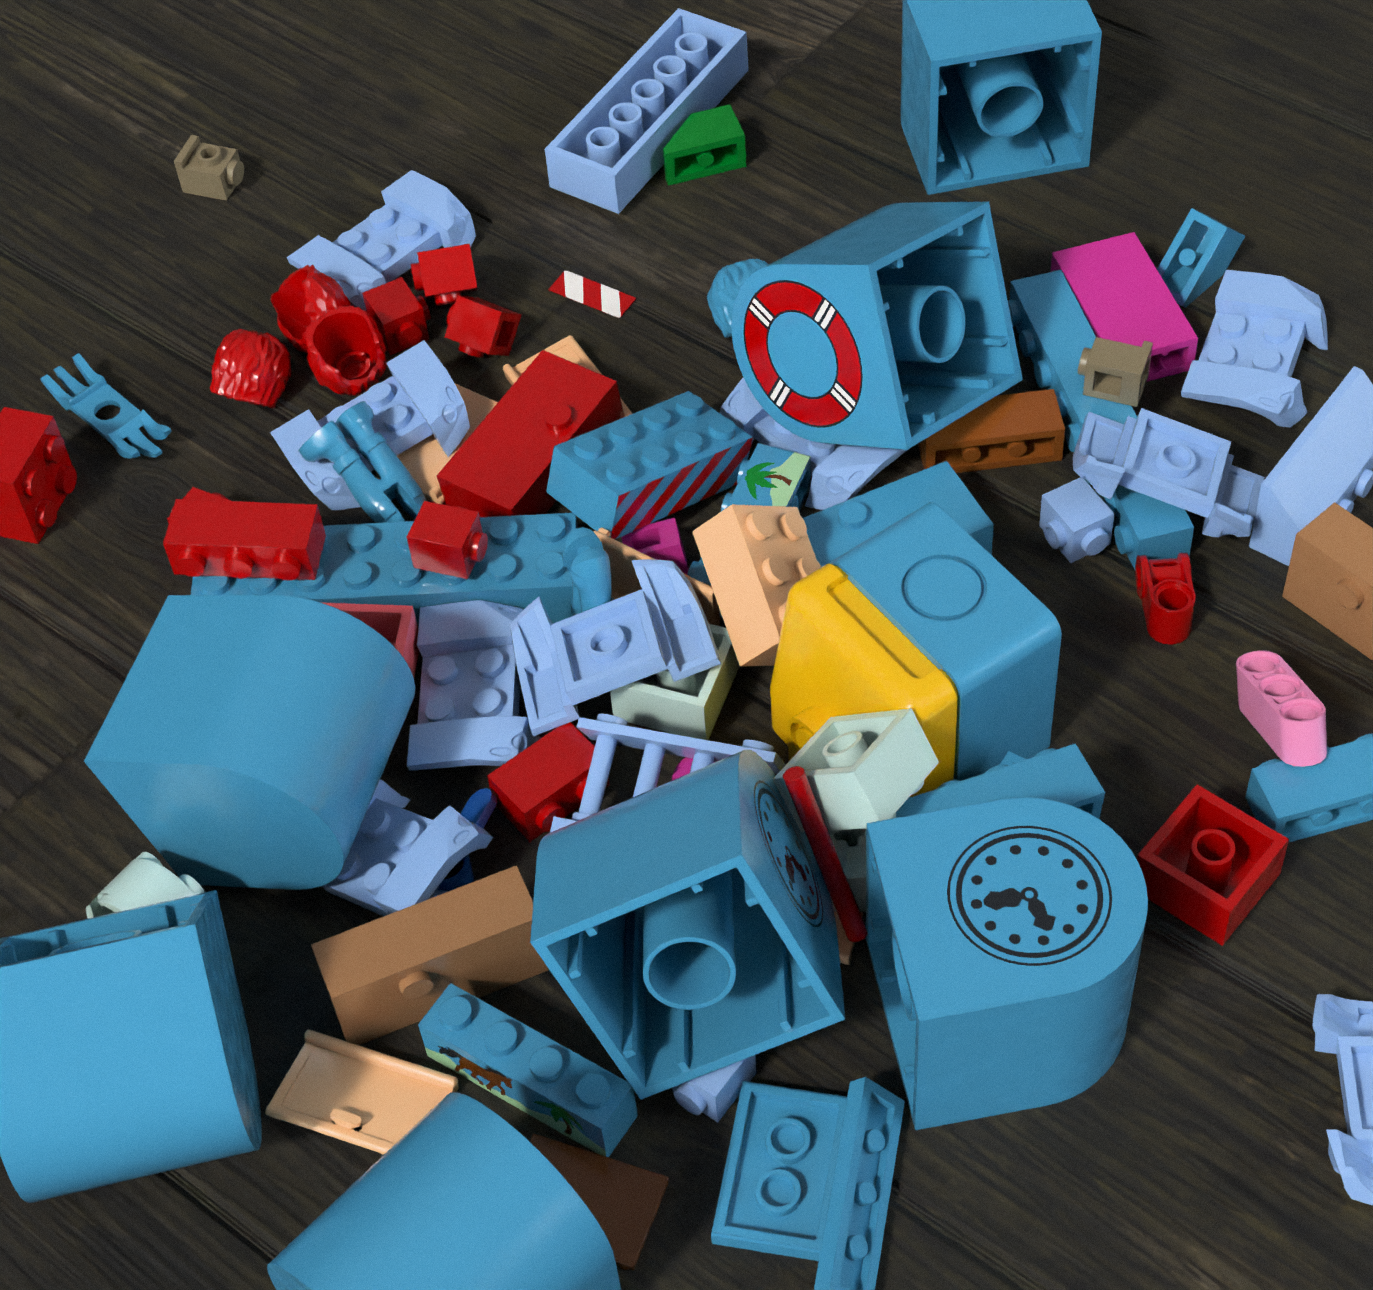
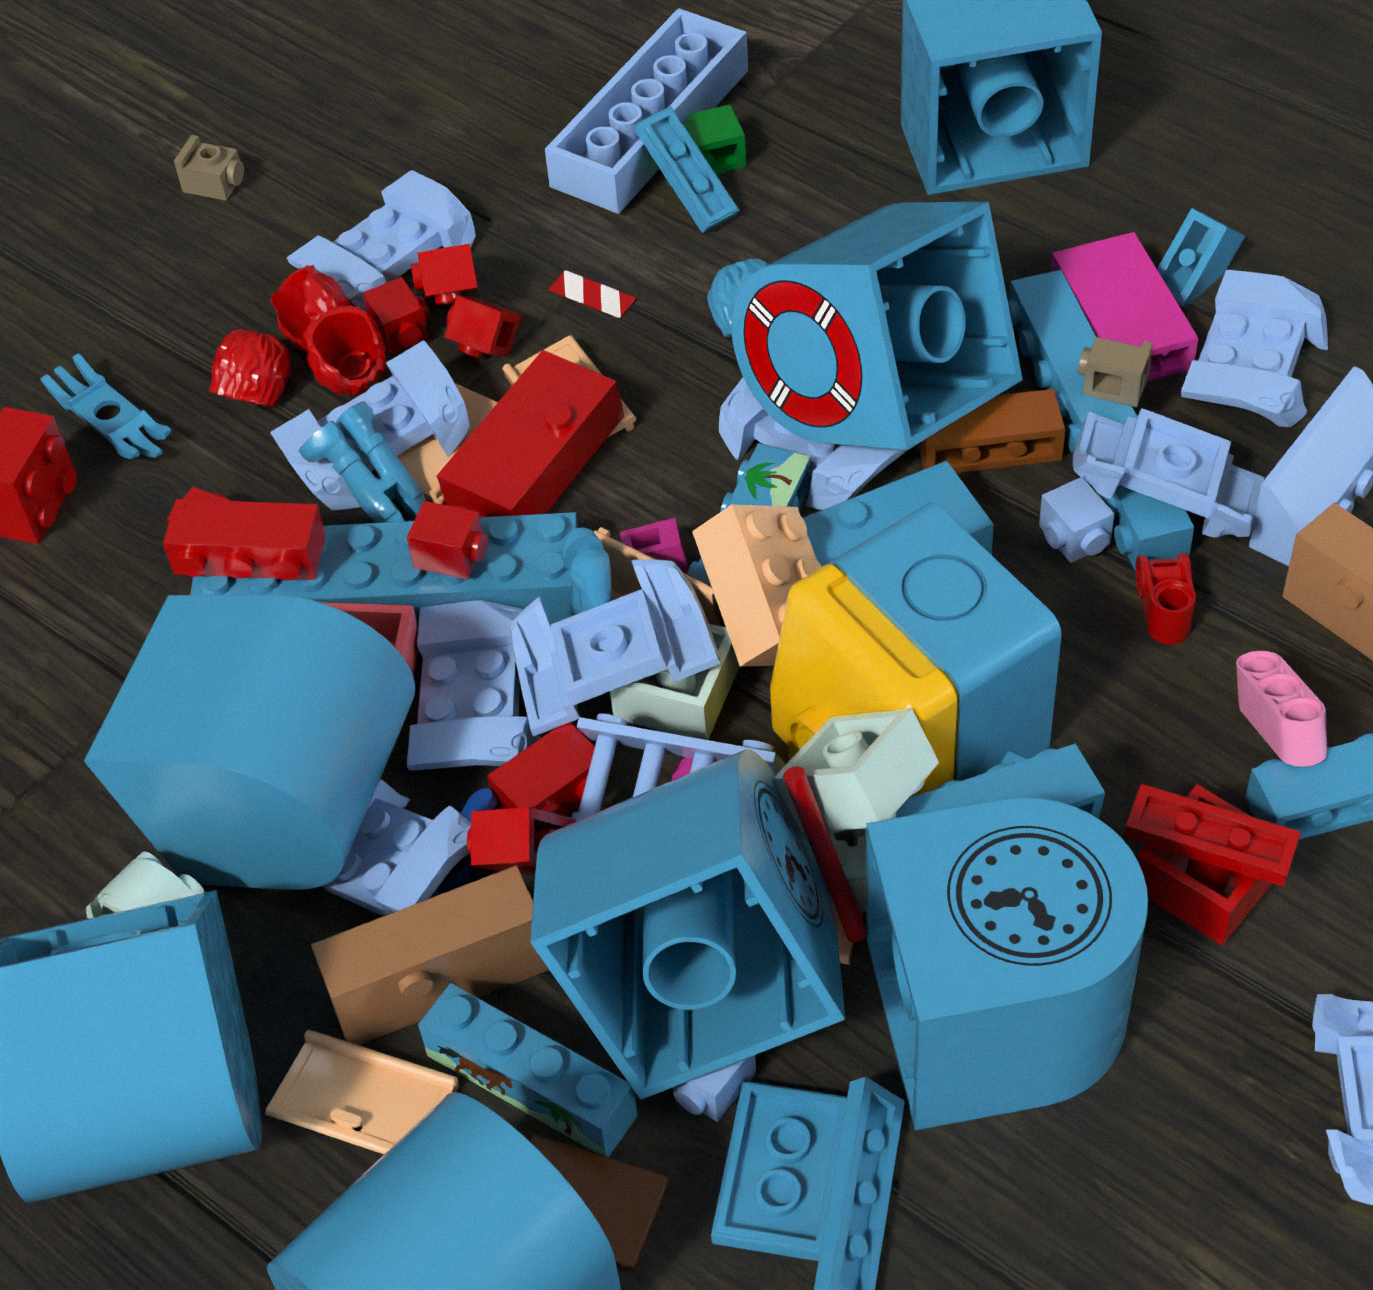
dark azure brick [546,391,753,540] -> none
none -> red brick [467,807,576,876]
none -> dark azure tile [634,106,739,234]
none -> red plate [1124,784,1301,887]

